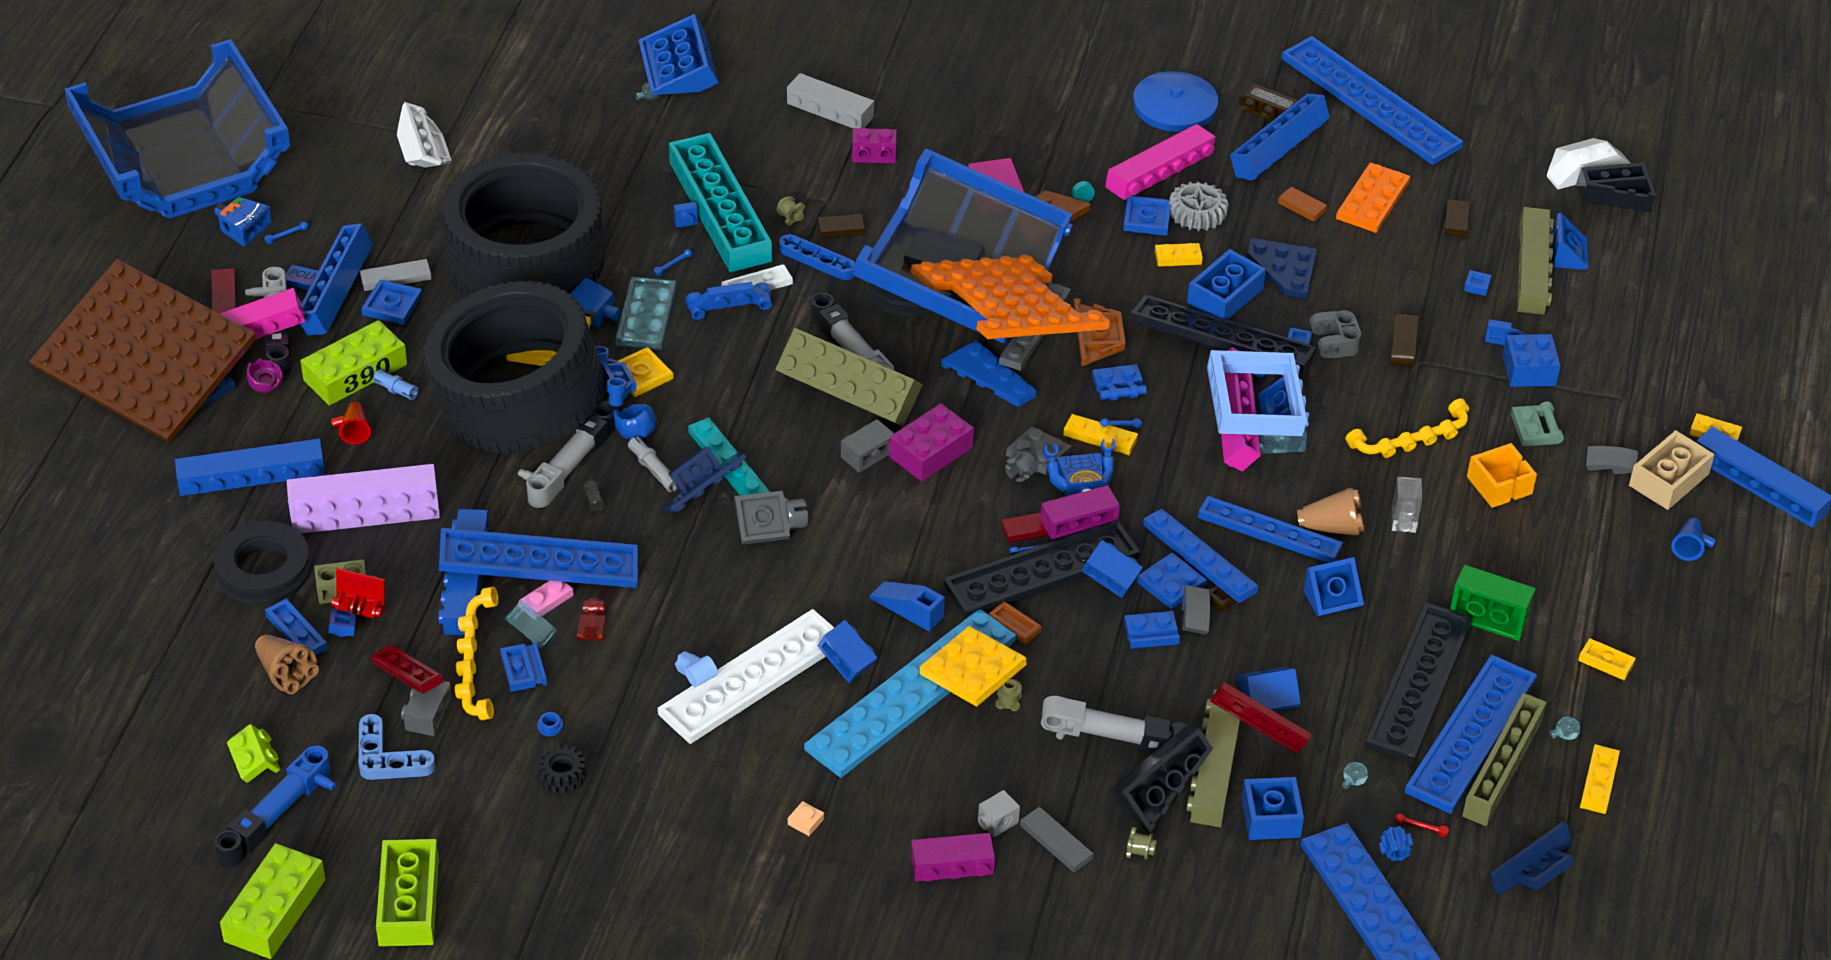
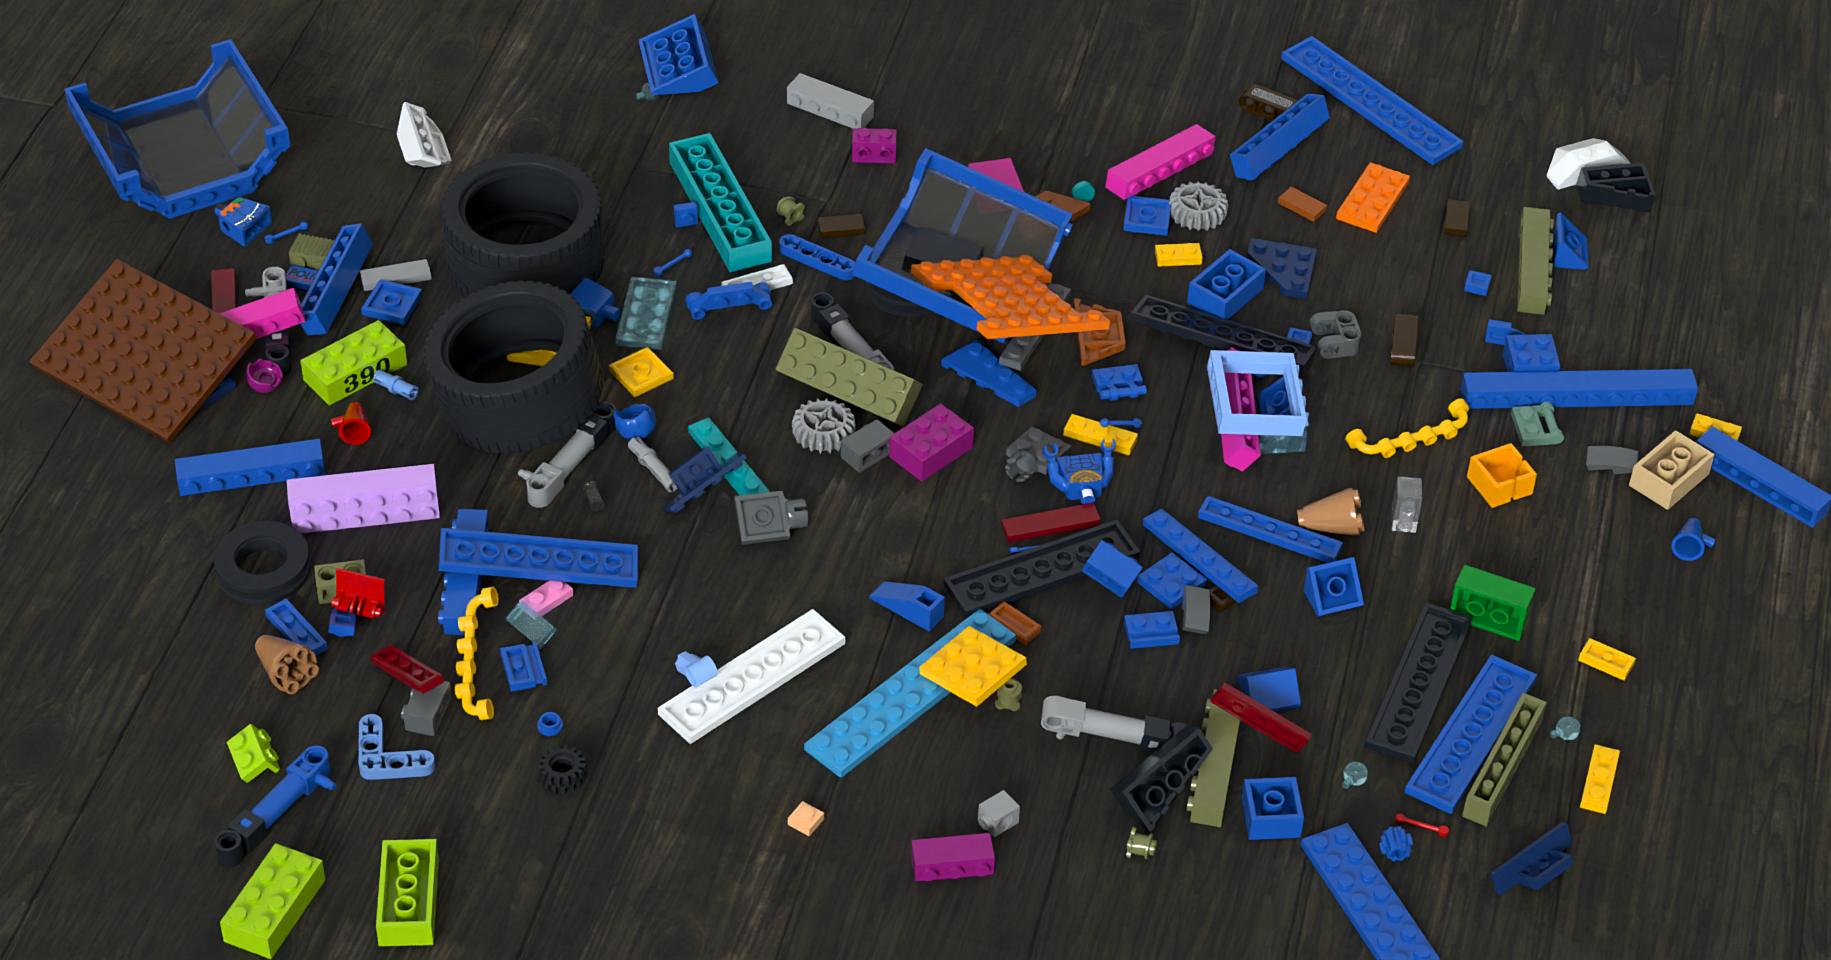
clear red plate [577,597,605,641] -> none
blue plate [595,346,636,406] -> none
blue brick [817,620,877,683] -> none
dark grey tile [1020,807,1093,873] -> none
magenta brick [1040,485,1120,540] -> none
blue dish [1133,71,1218,132] -> none
none -> olive brick [289,233,335,271]
none -> light grey gear [792,398,855,454]
none -> blue brick [1460,369,1698,409]

